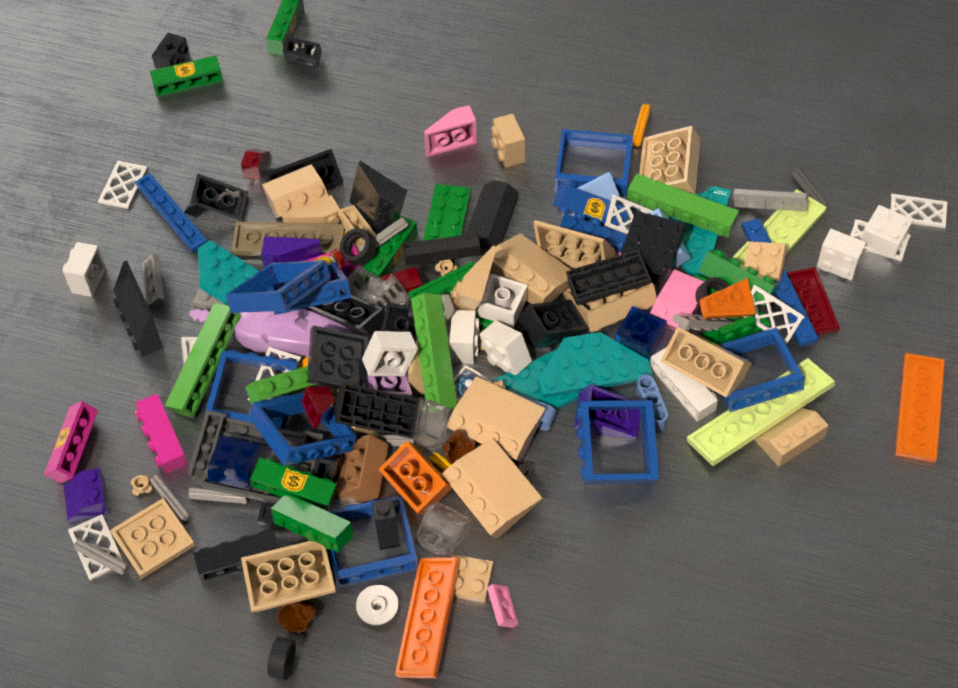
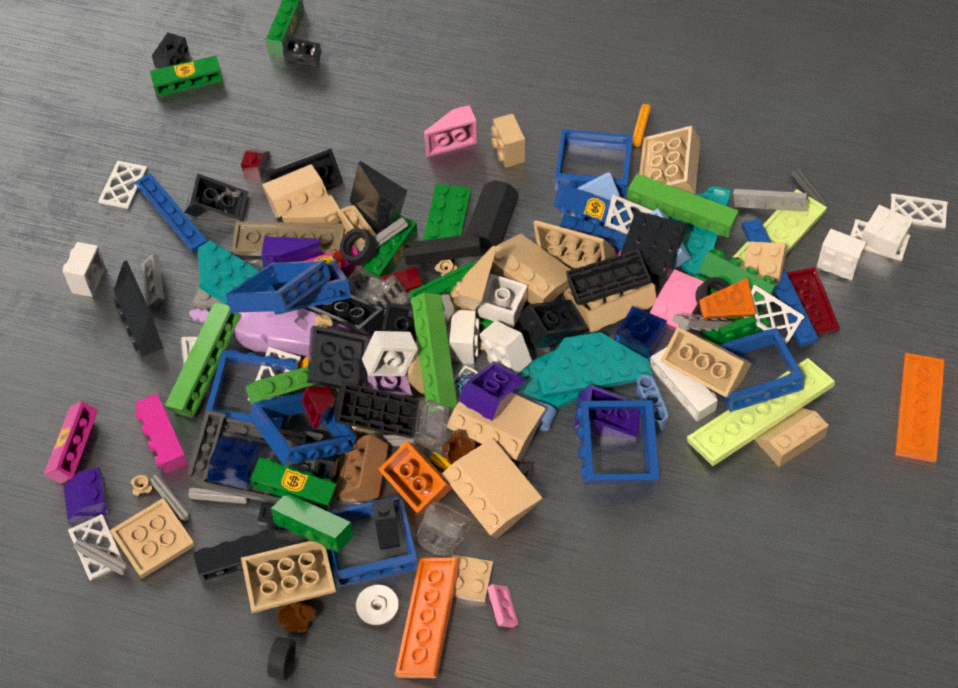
none -> tan plate [313,314,333,329]
none -> dark purple slope [459,361,526,421]

